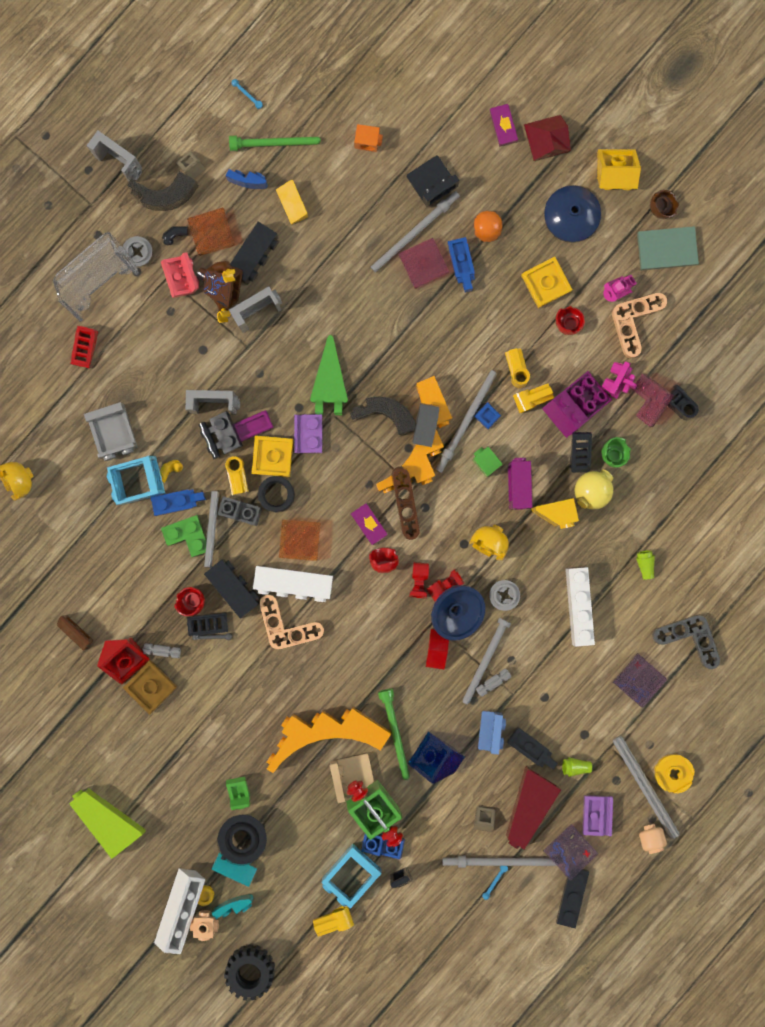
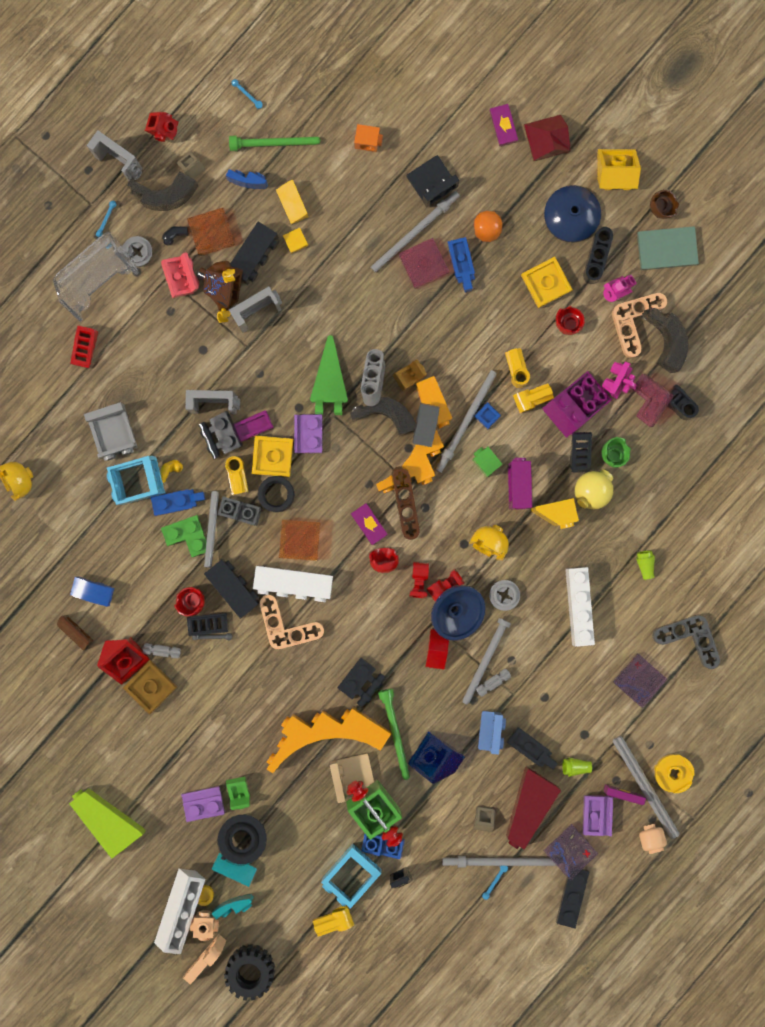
none -> blue slope [70,576,114,607]
none -> dark azure hinge [96,201,117,238]
none -> red brick [145,112,179,142]
none -> medium lavender plate [181,786,225,822]
none -> light nougat beam [183,934,227,984]
none -> yellow tile [283,228,308,254]
none -> black plate [337,657,386,708]
none -> light grey beam [361,349,386,406]
none -> pearl gold bracket [393,359,427,391]
none -> black beam [583,227,613,284]
none -> magenta tile [604,784,646,805]
none -> clear smoke arch [641,308,688,373]

